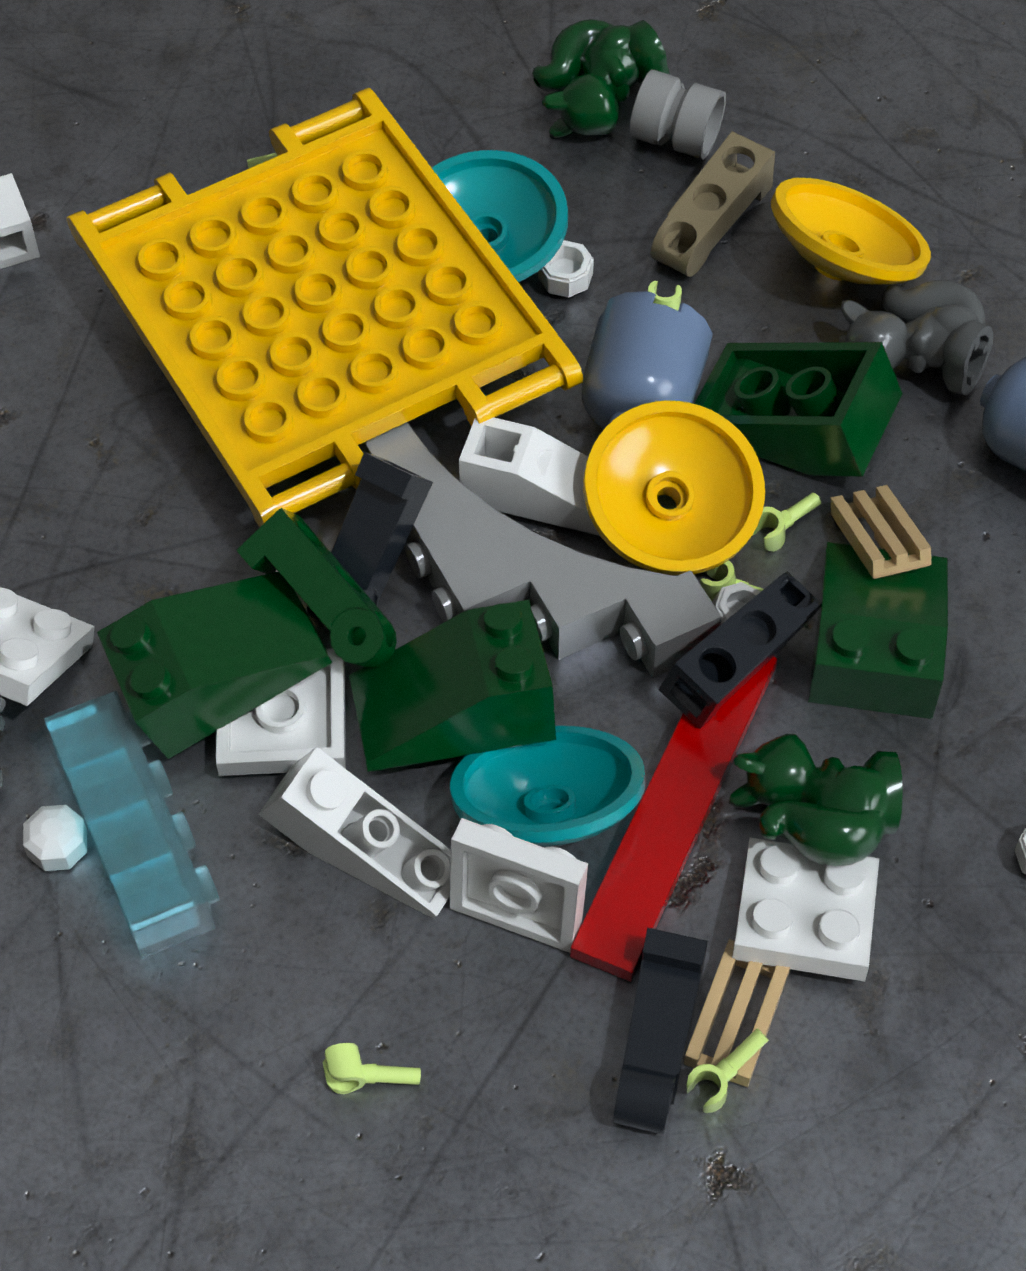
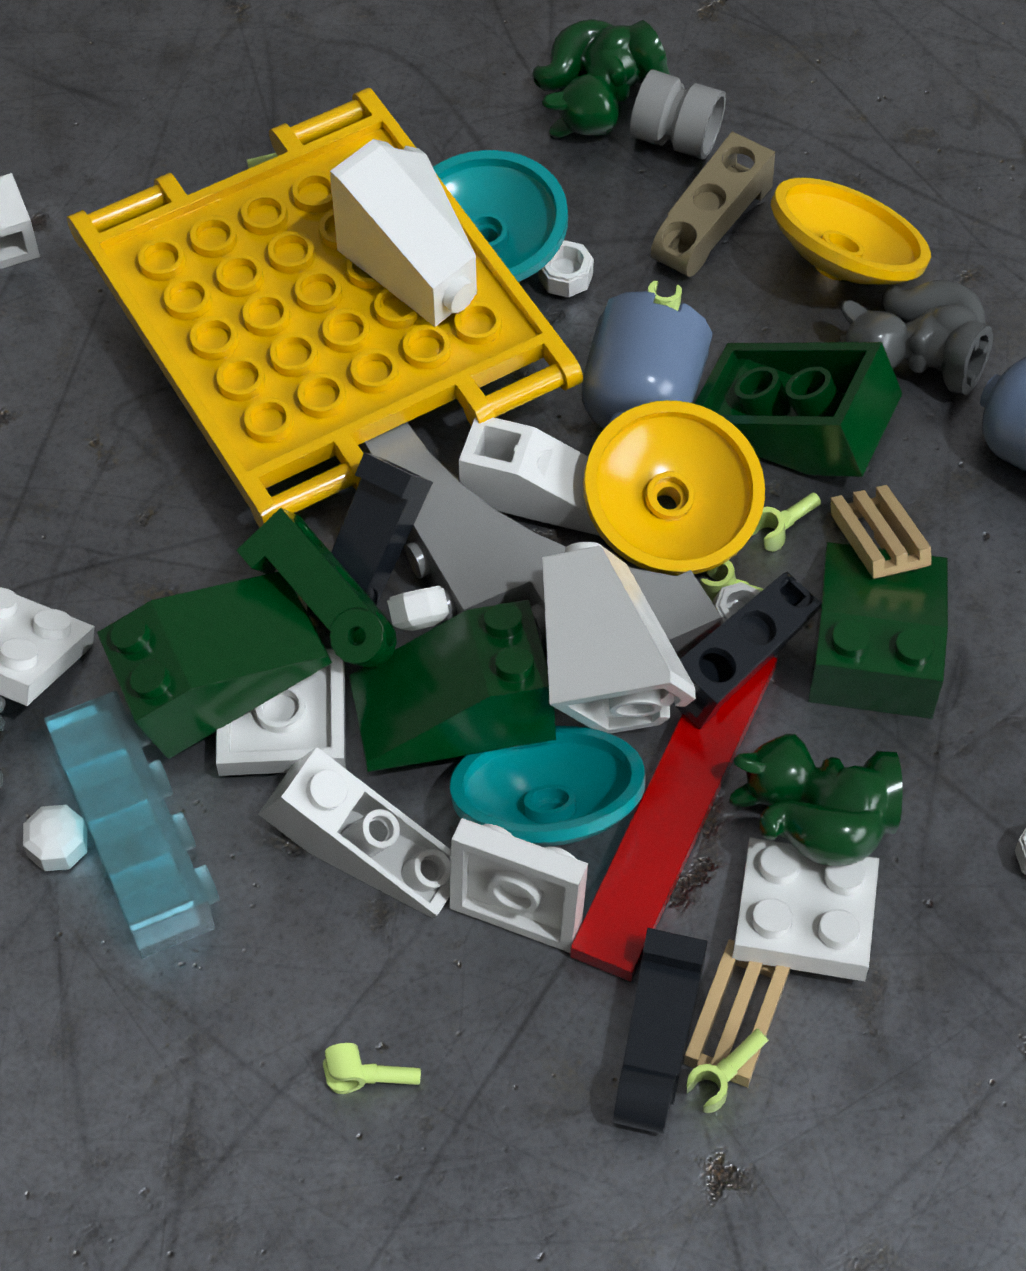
none -> white slope [330,139,477,327]
none -> white tile [387,586,450,631]
none -> white slope [542,542,696,734]

